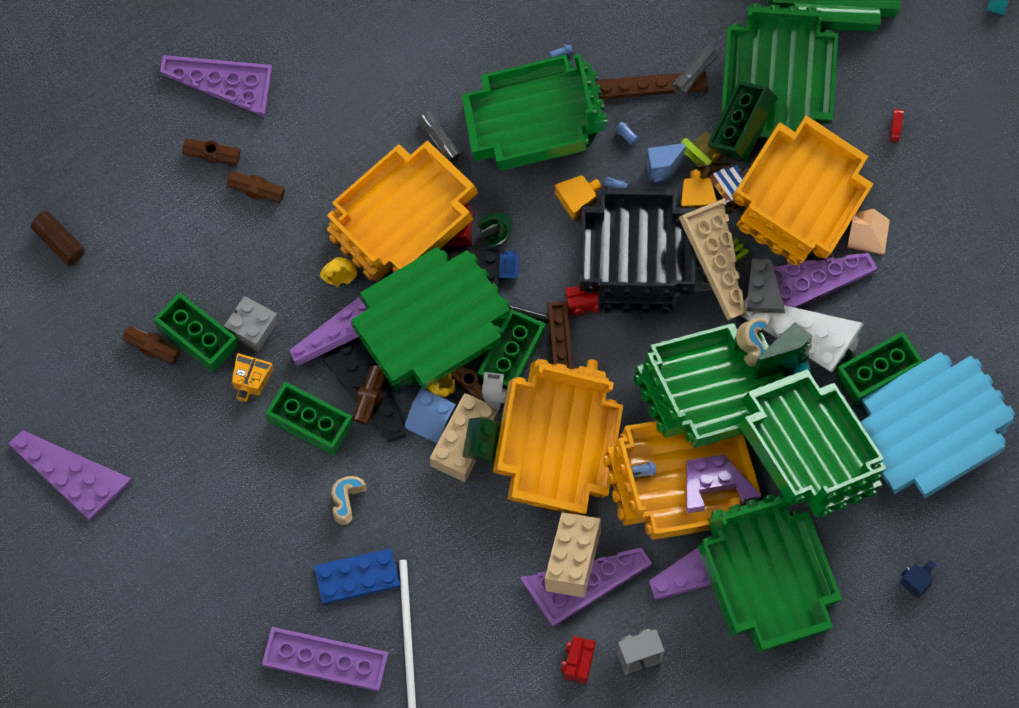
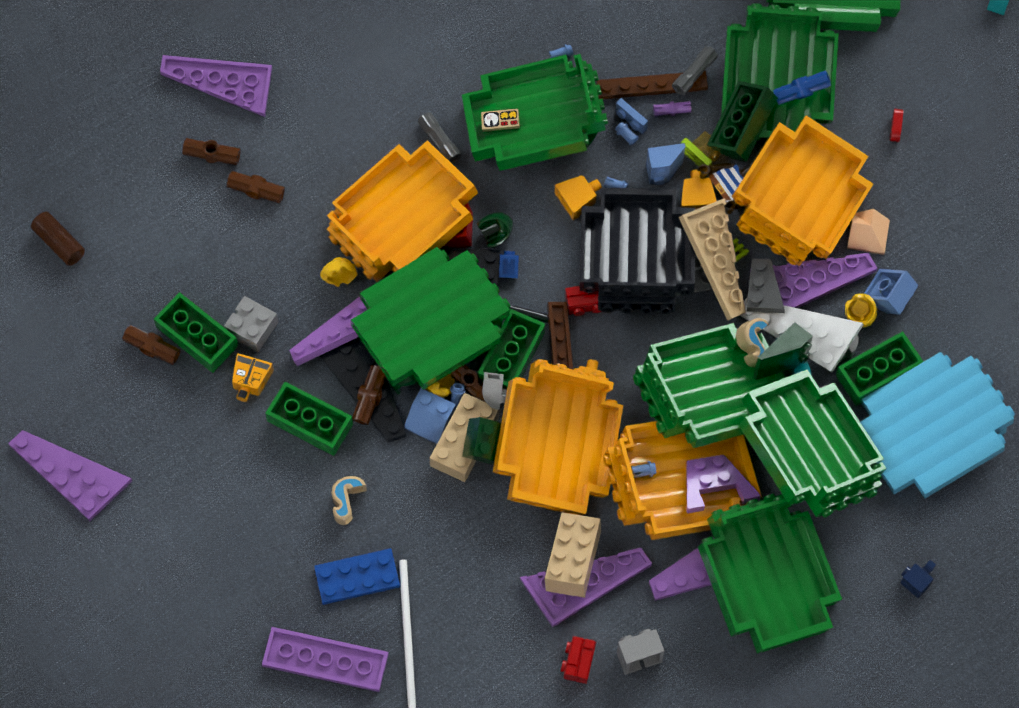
none -> medium blue pin [450,383,466,408]
none -> tile [481,109,520,132]
none -> medium blue plate [615,98,648,134]
none -> medium lavender pin [653,101,691,116]
none -> blue piece [773,70,832,105]
none -> yellow hair [845,294,877,328]
none -> medium blue slope [864,269,918,315]

